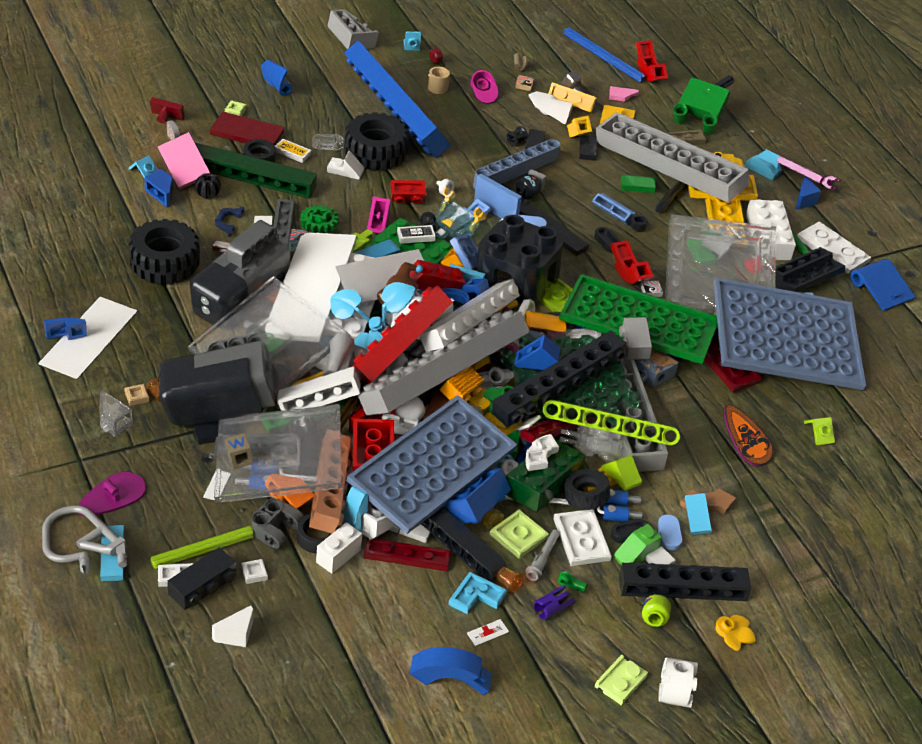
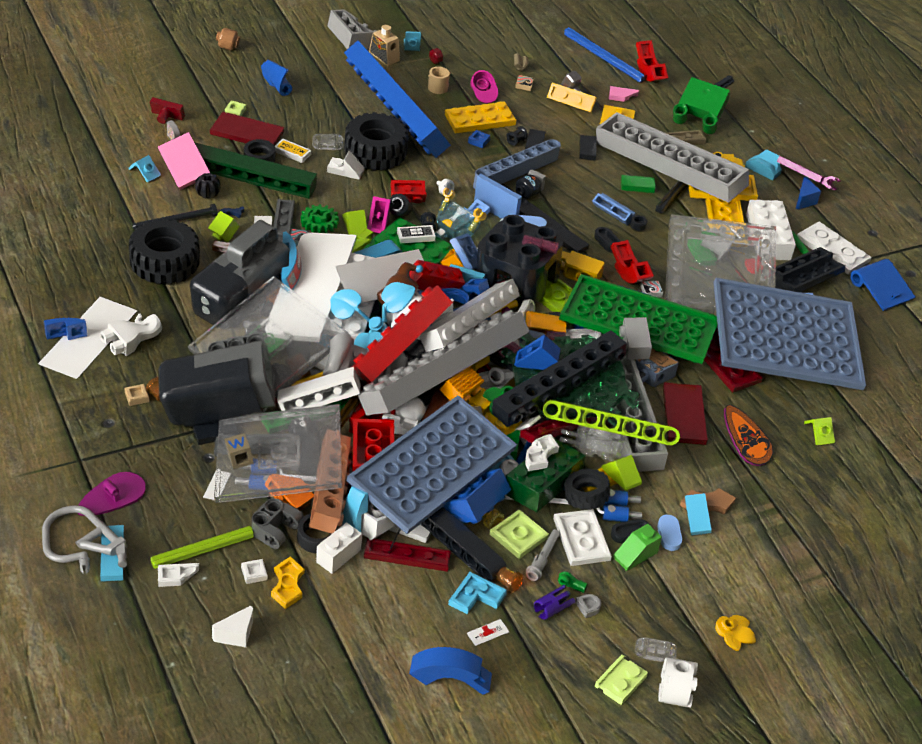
clear slope [99,390,133,436] -> none
blue slope [144,169,173,207] -> none
black brick [167,547,236,610] -> none
white panel [529,91,573,124] -> none
yellow brick [567,116,592,138] -> none
black brick [619,562,751,601] -> none
lime head [642,594,671,627] -> none
white tile [645,546,676,565] -> none
none -> white hips [101,314,162,356]
none -> black bar [132,204,218,230]
none -> lime brick [208,211,240,242]
none -> medium nougat head [216,28,240,51]
none -> yellow tile [271,556,305,609]
none -> dark azure slope [281,232,302,293]
none -> lime slope [342,210,367,235]
none -> tan torso [369,25,400,66]
none -> black head [390,194,413,217]
none -> yellow plate [445,102,516,133]
none -> blue tile [468,130,490,149]
none -> clear pink axle [522,235,559,254]
none -> yellow hinge [560,251,605,281]
none -> light grey tile [575,594,601,618]
none -> clear beam [635,638,677,662]
none -> dark red tile [663,382,708,445]

